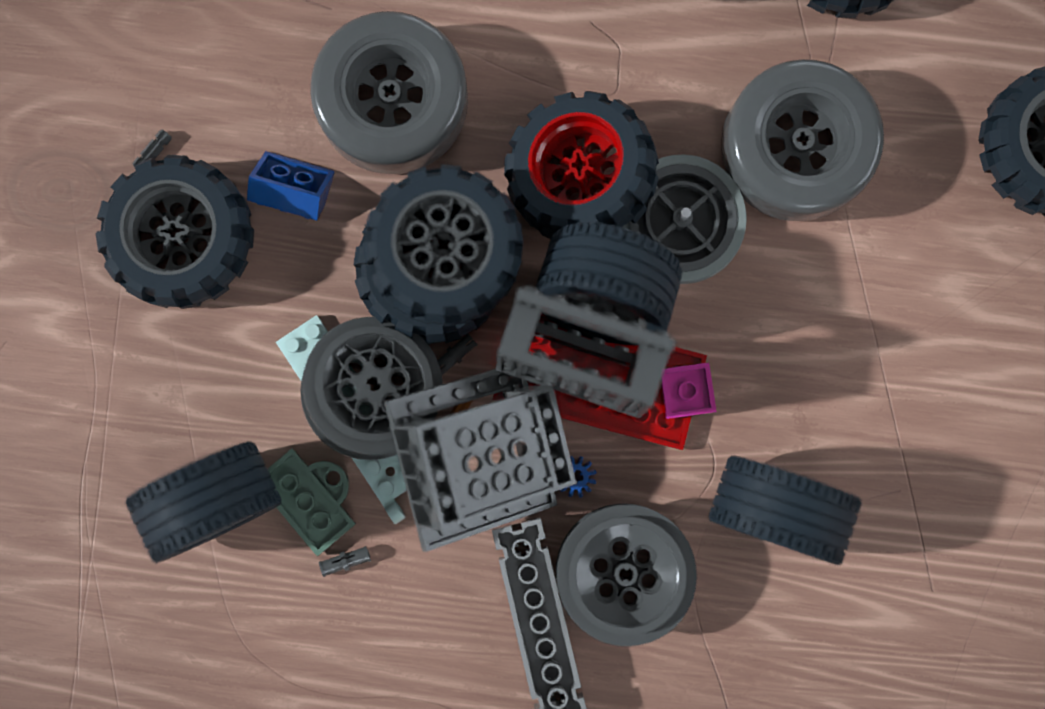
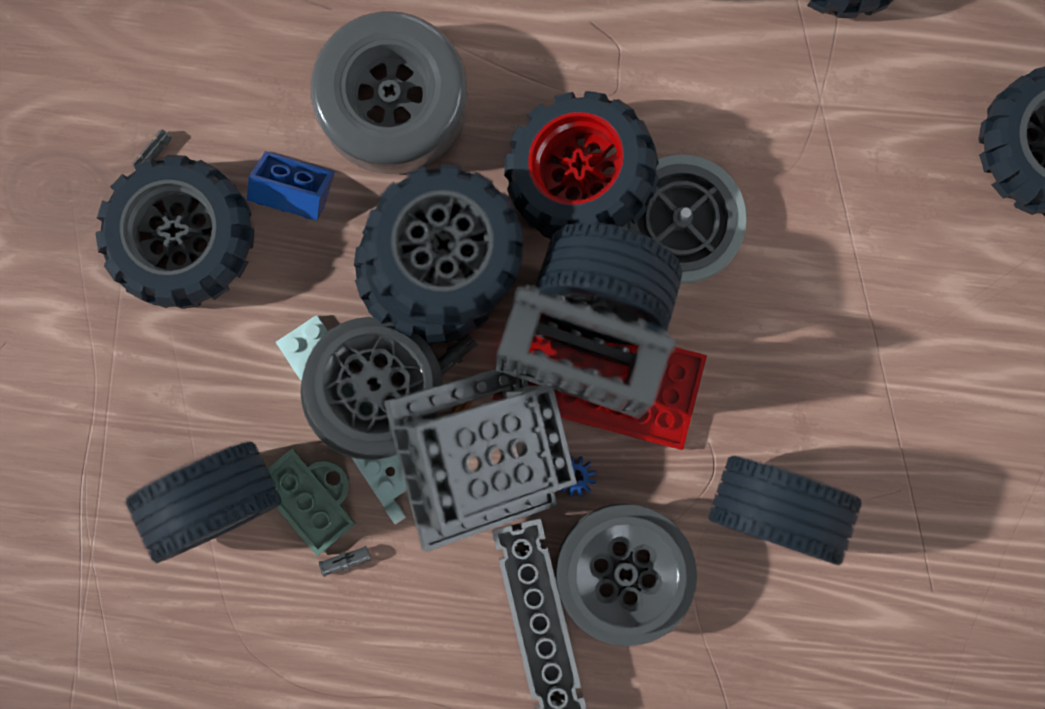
dark pink plate [661,363,717,419] -> none
dark grey wheel [721,59,884,221] -> none

